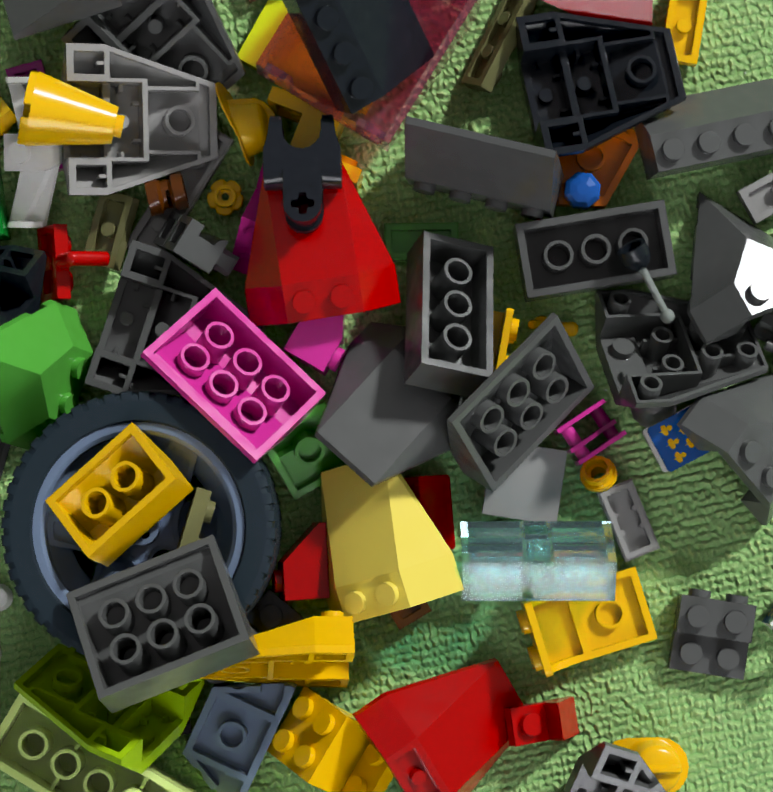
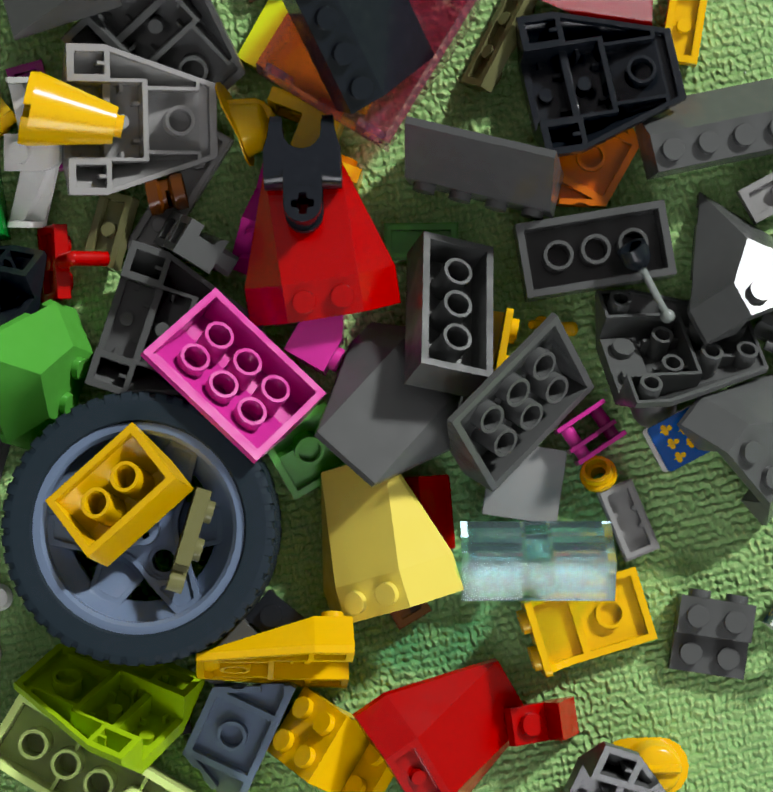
dark grey slope [66,534,260,713] -> none
yellow plate [207,179,244,216] -> none
red slope [272,522,330,601] -> none
blue tile [564,172,601,210] -> none

